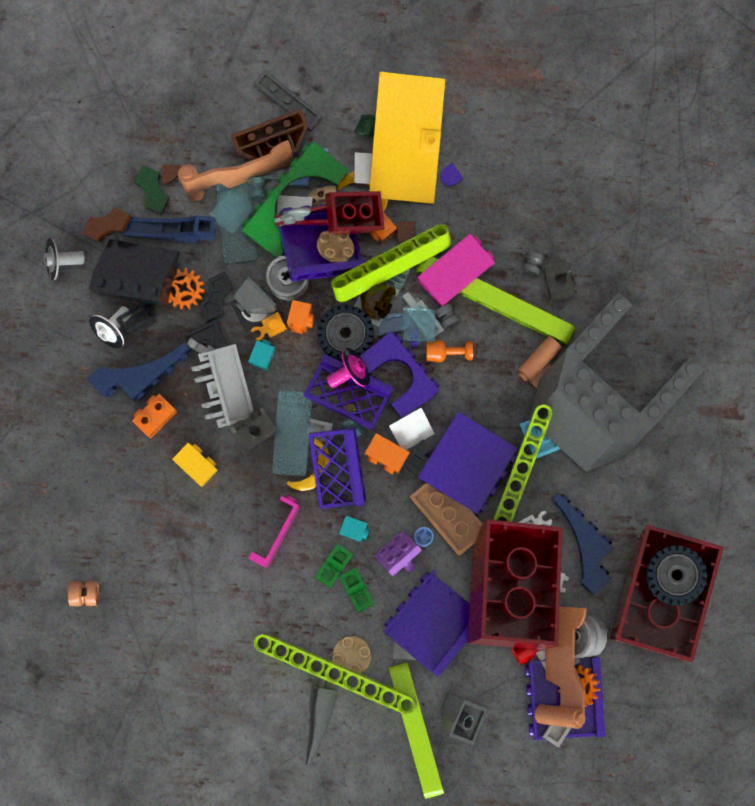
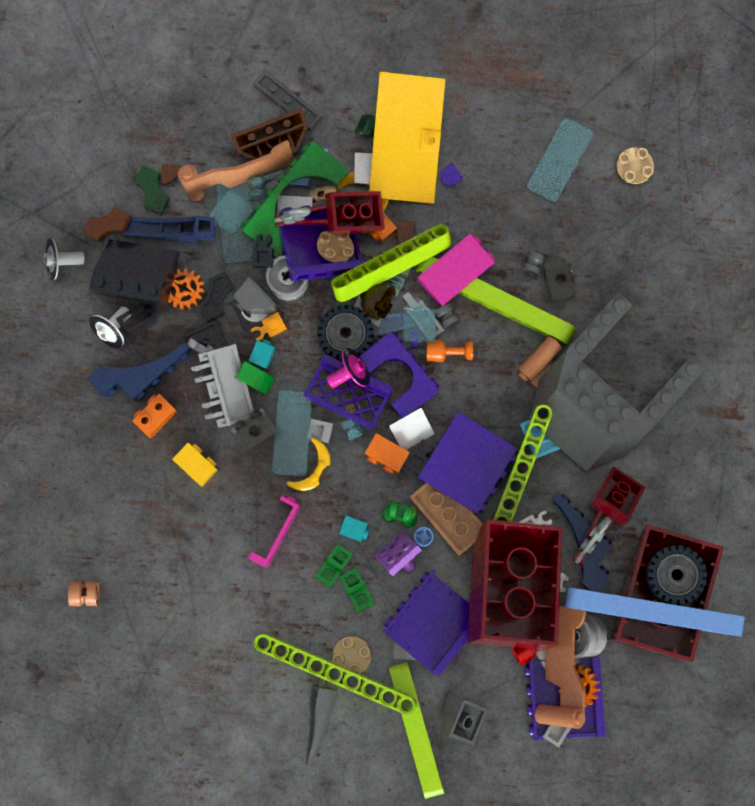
orange brick [287,300,314,334] -> none
dark purple fence [308,426,367,509] -> none
none -> green slope [235,361,275,395]
none -> black plate [253,234,274,268]
none -> green piece [382,500,417,528]
none -> clear light blue piece [527,118,593,203]
none -> medium blue beam [565,587,745,637]
none -> dark red slope [572,466,646,566]
none -> tan dish [617,147,654,184]

